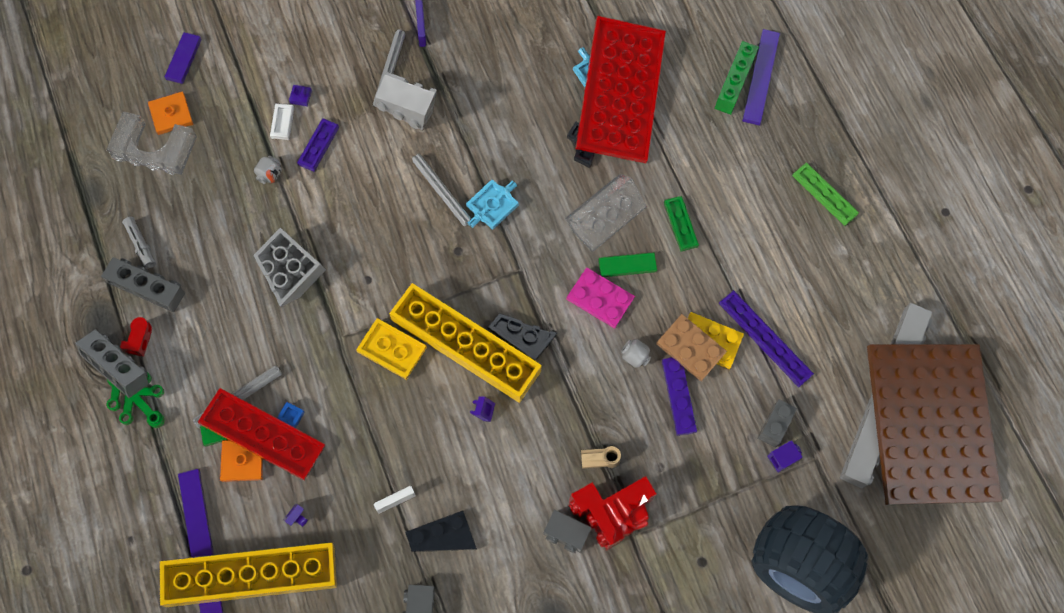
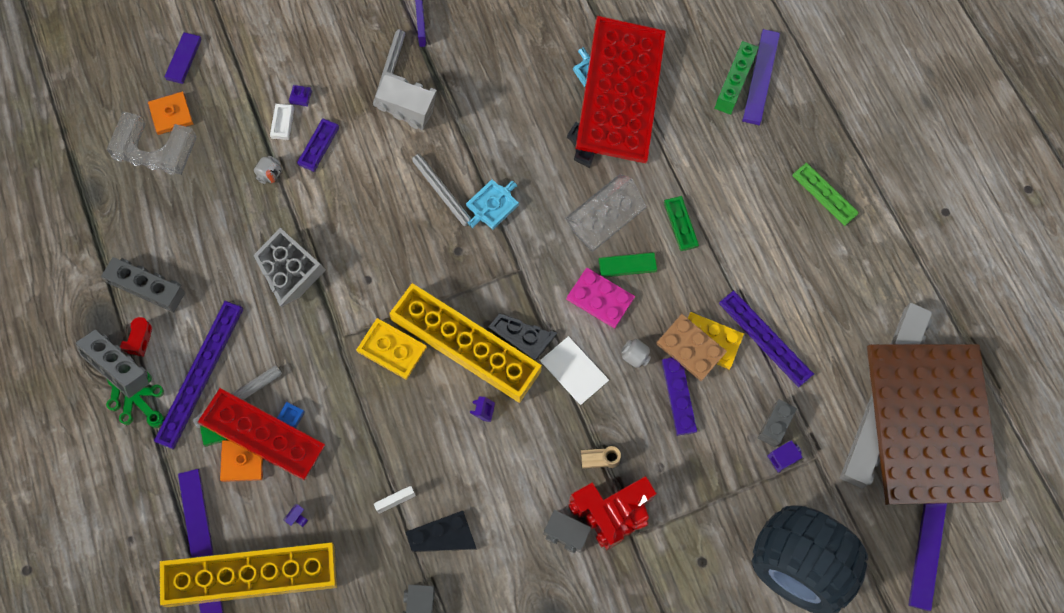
light grey pin [122,217,156,269] -> none
none -> dark purple tile [154,301,243,450]
none -> white piece [540,336,609,405]
none -> dark purple tile [908,504,947,611]

